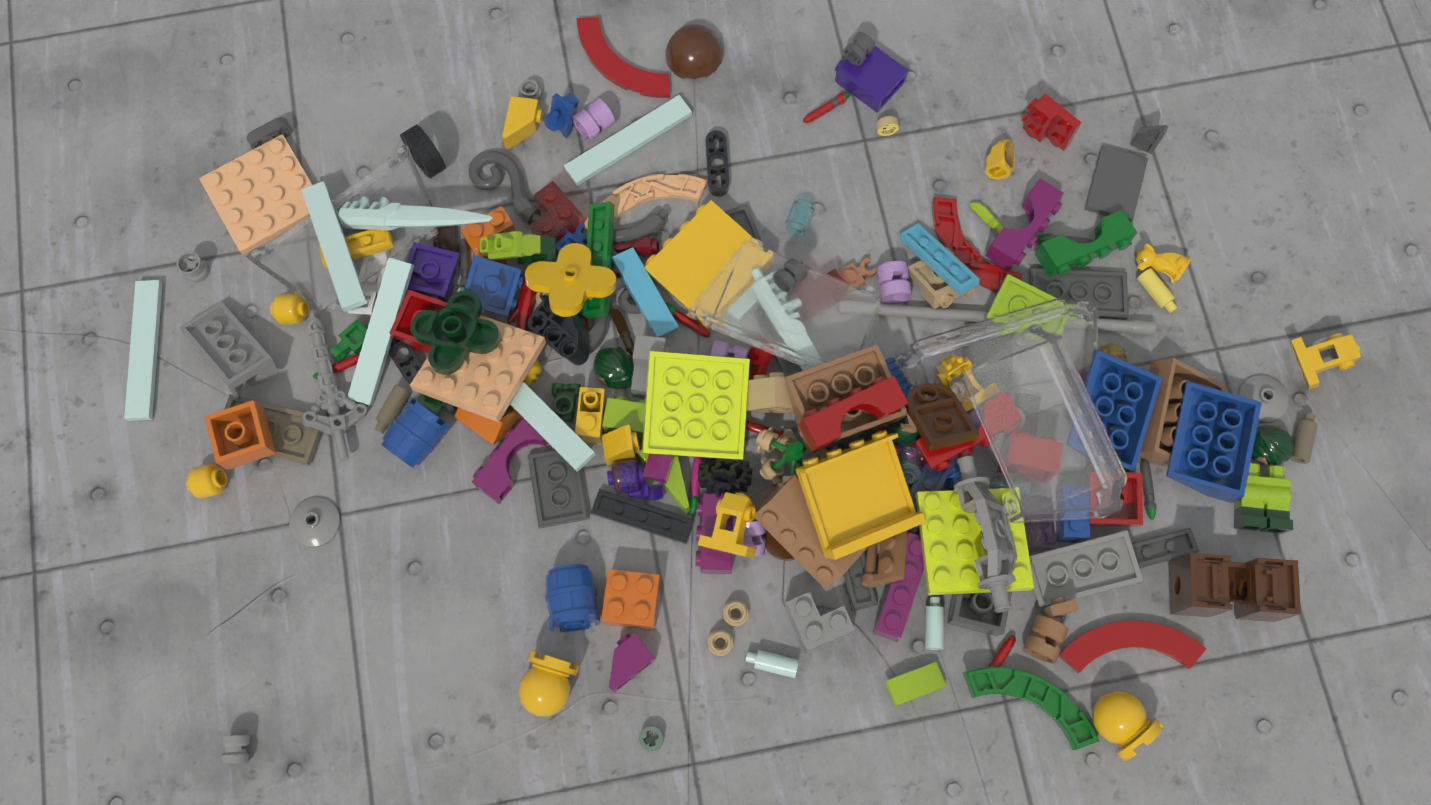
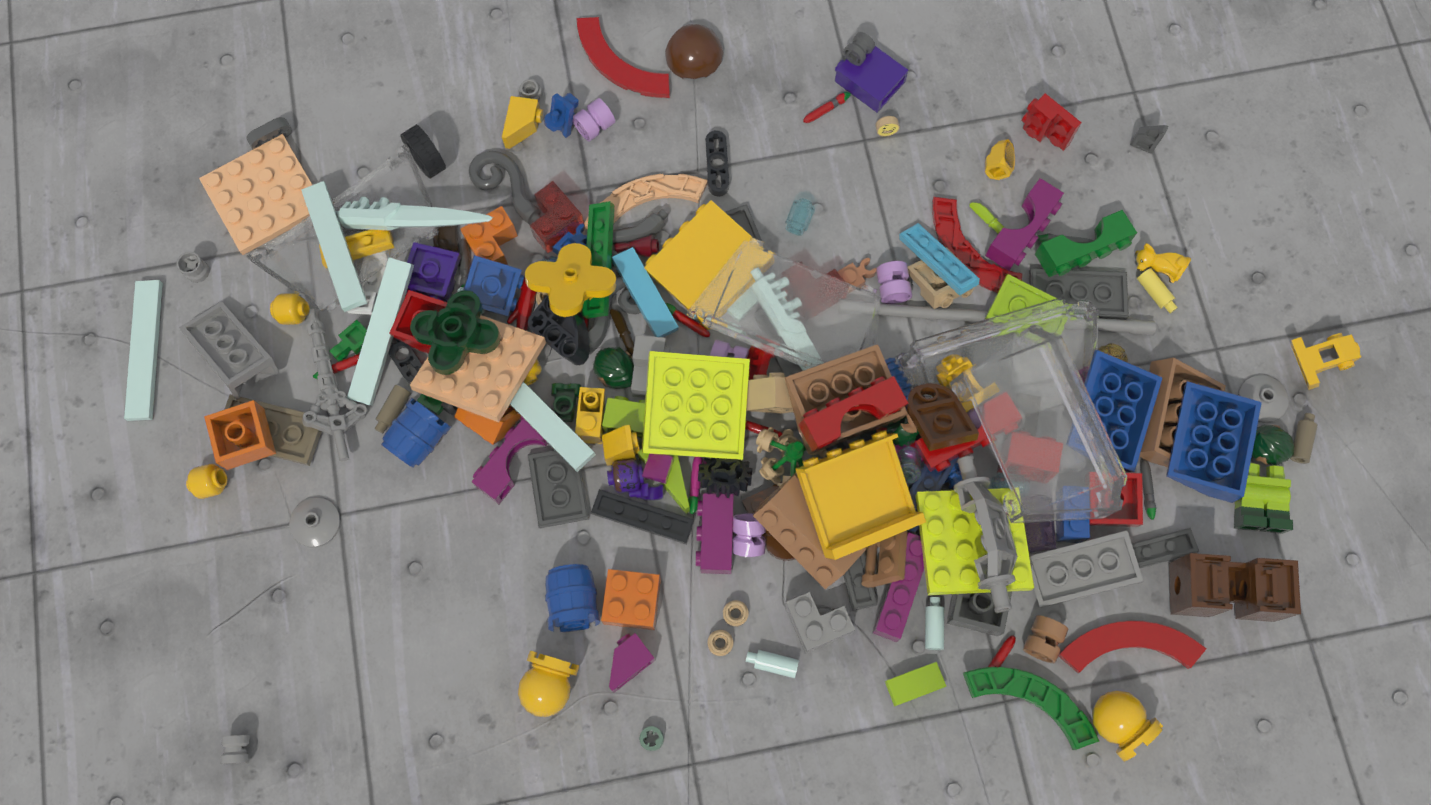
lime hips [480,231,555,265] -> none
light aqua tile [563,95,692,186] -> none
yellow tile [698,493,757,558] -> none
dark grey wheel [772,258,808,293] -> none
medium nougat plate [1043,597,1078,619] -> none
dark grey tile [1085,146,1148,222] -> none

